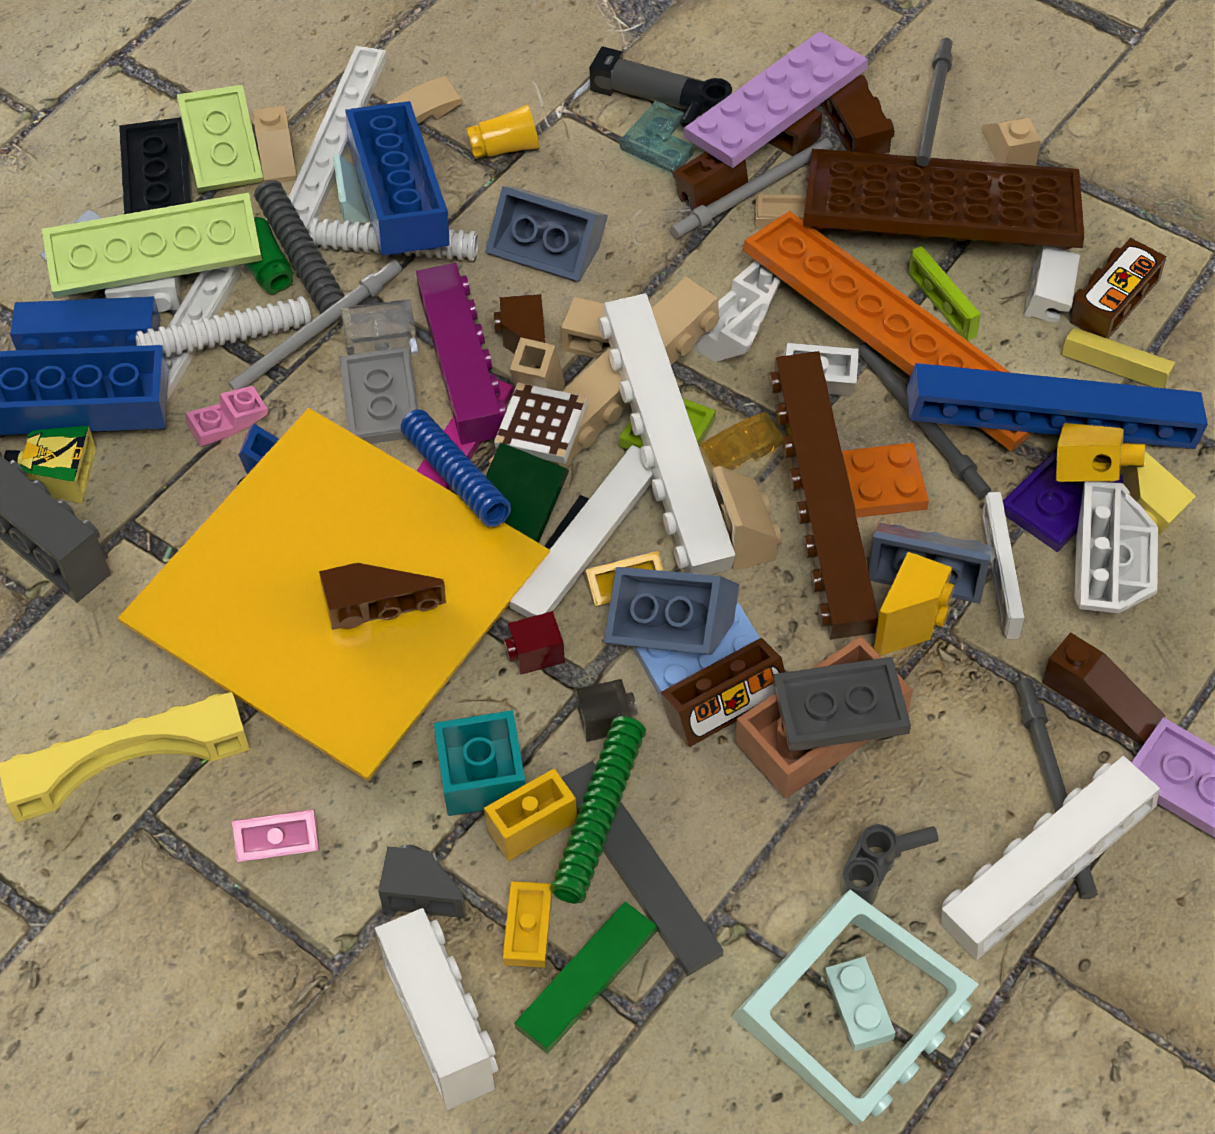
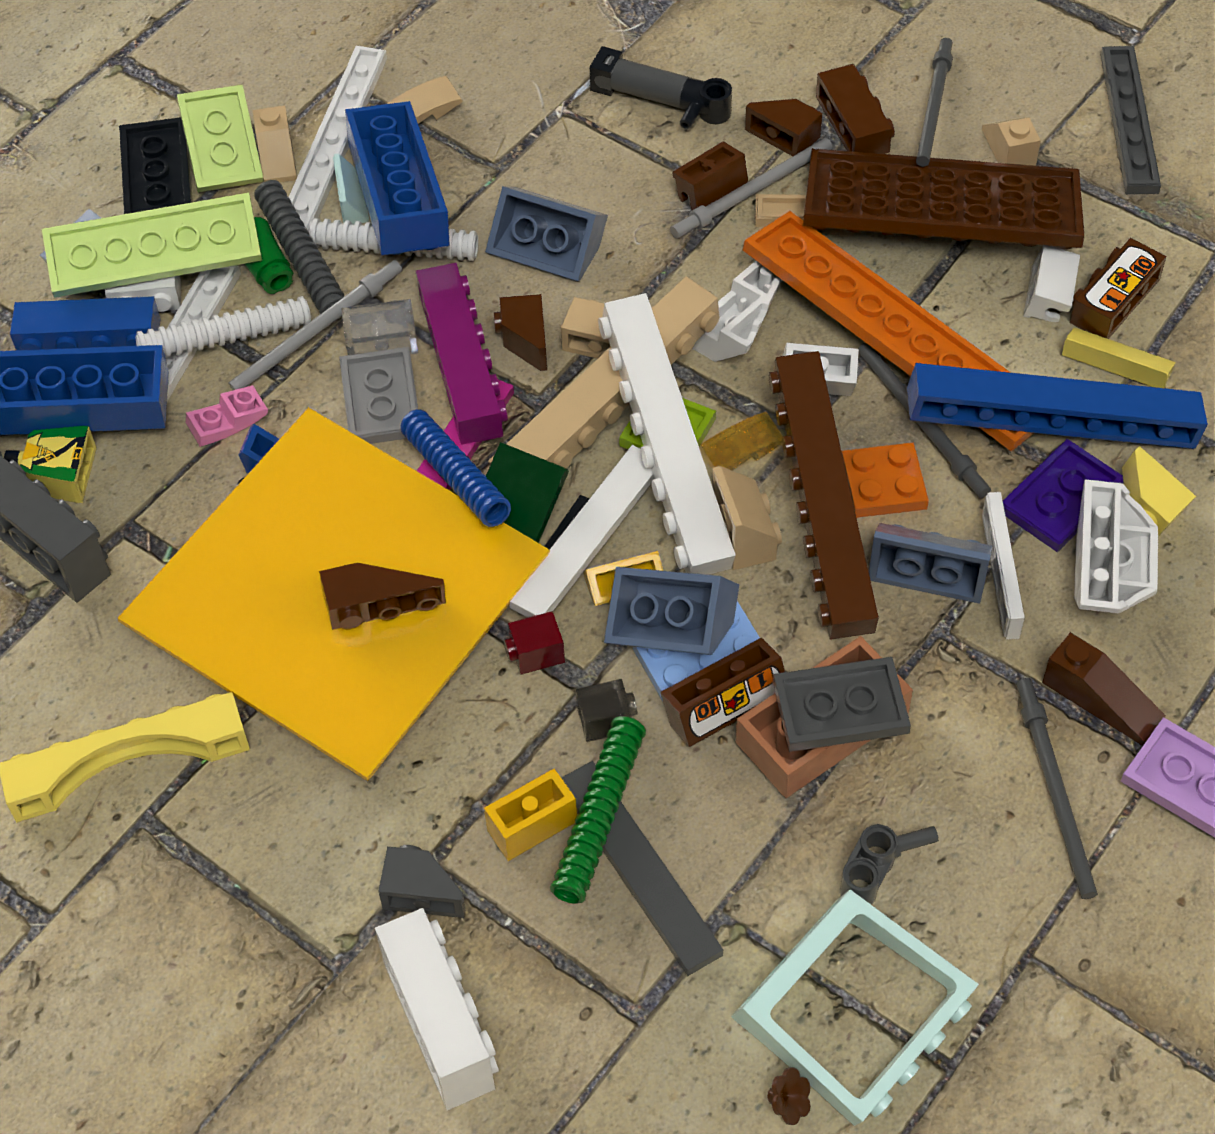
bright pink slope [232,809,319,862] -> none
teal brick [433,710,526,816] -> none
yellow plant [466,104,540,159] -> none
tile [494,382,588,464] -> none
yellow plate [503,881,553,968] -> none
tan brick [510,337,565,392] -> none
green tile [514,902,657,1054] -> none
clear light blue plate [620,100,693,173] -> none
lavender plate [684,31,868,168] -> none
light aqua plate [824,956,895,1052] -> none
yellow slope [874,552,955,656] -> none
lime tile [908,246,981,341] -> none
white brick [941,756,1160,961] -> none
yellow torso [1056,423,1145,482] -> none
none -> reddish brown plant [767,1067,811,1125]
none -> dark grey tile [1100,46,1161,194]

